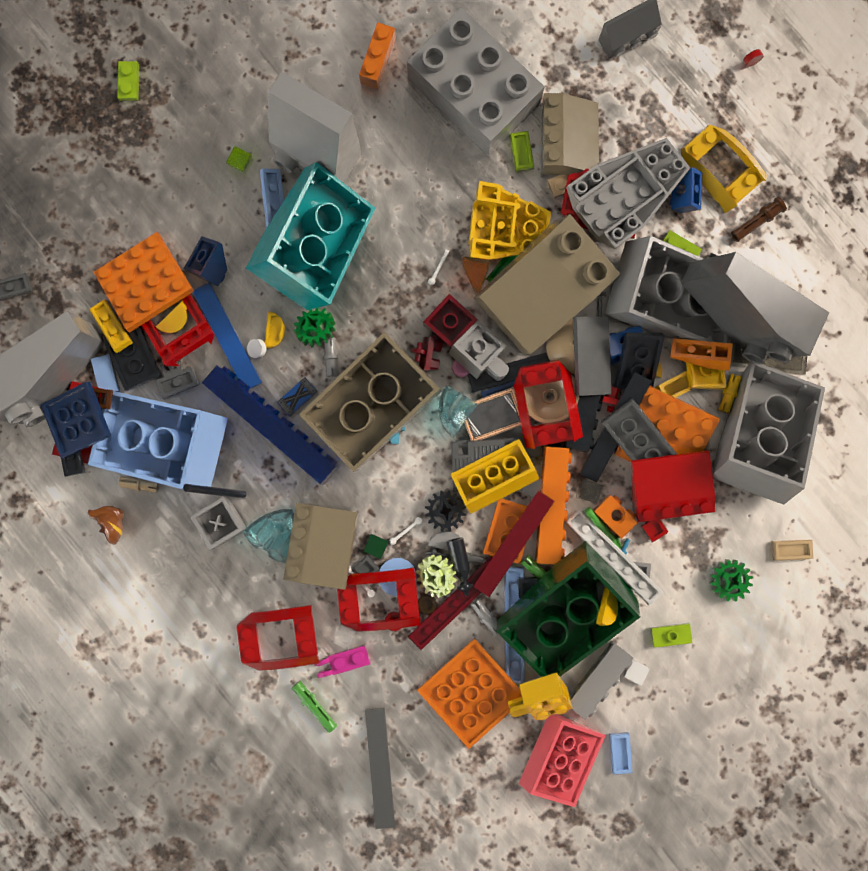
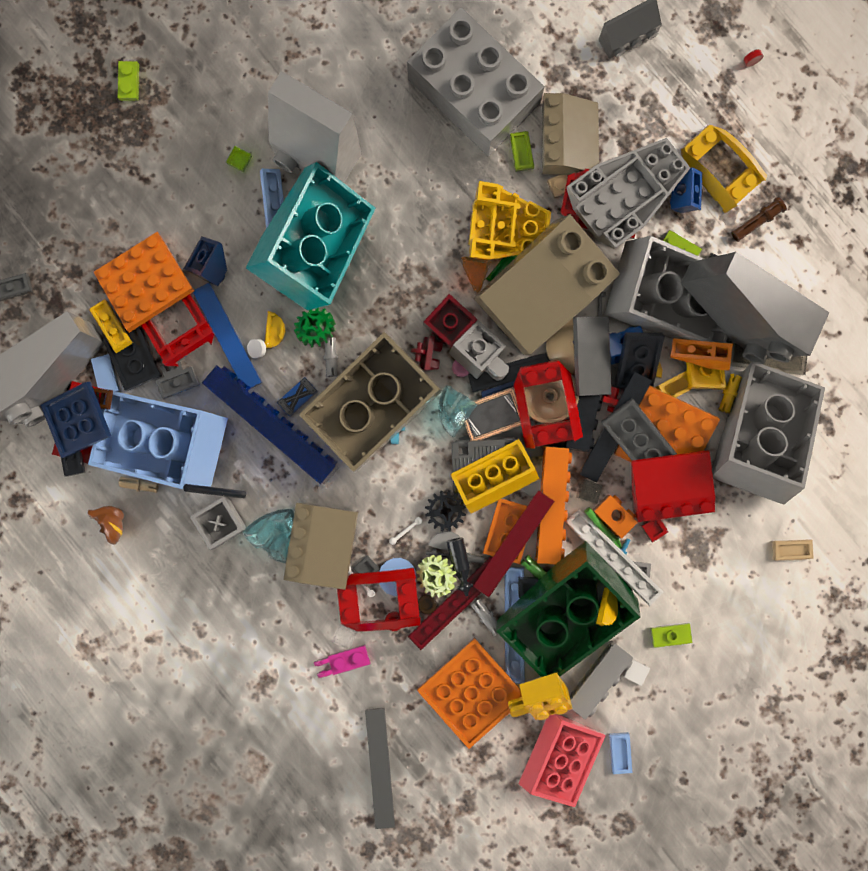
yellow tile [156,301,188,333] -> none
red wedge [237,605,320,671] -> none
bright green pin [291,680,338,733] -> none
orange brick [359,22,396,90] -> none
dark green tile [364,534,389,559] -> none
white hinge [428,249,450,285] -> none
green gear [709,559,753,602] -> none

